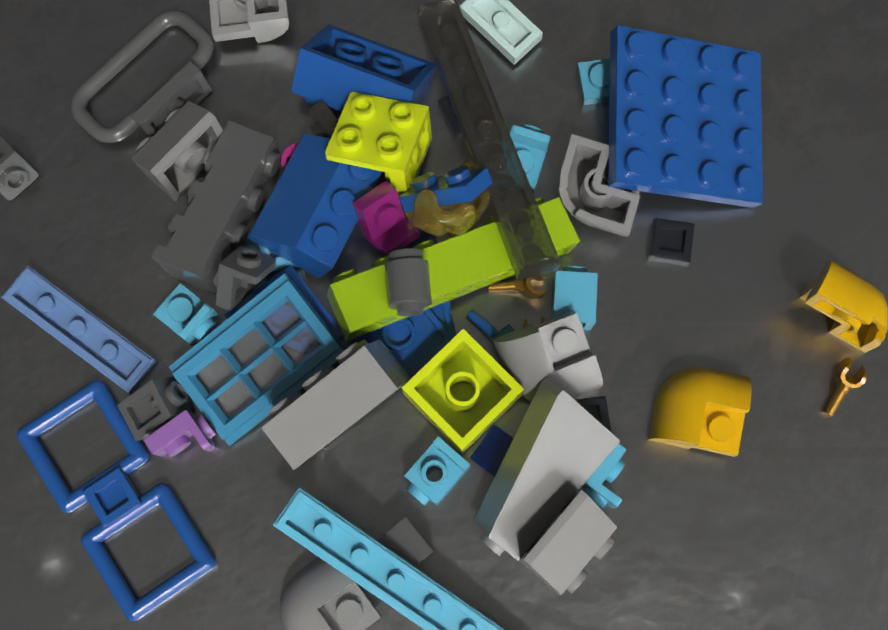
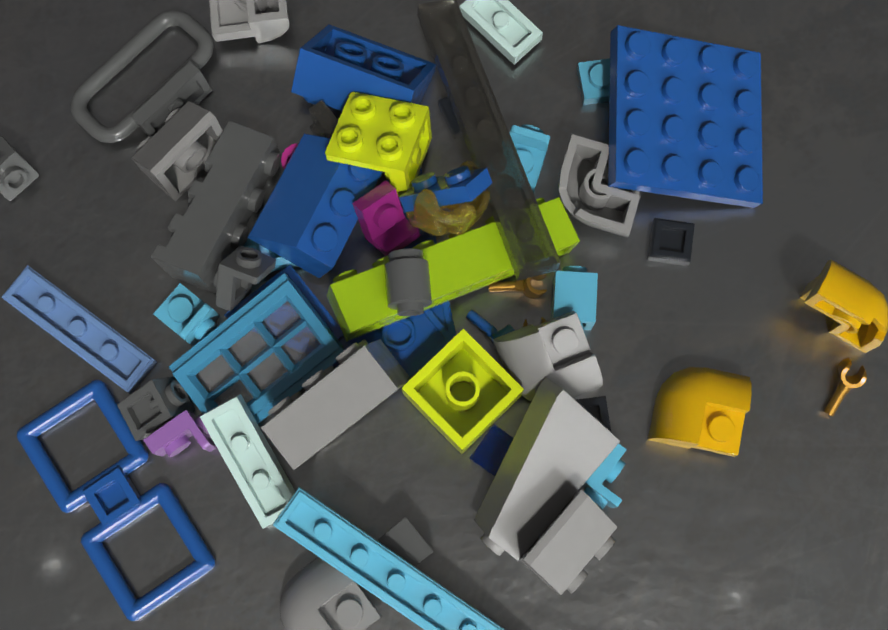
medium azure brick [404,436,470,506] -> none
none -> light aqua plate [200,394,295,529]

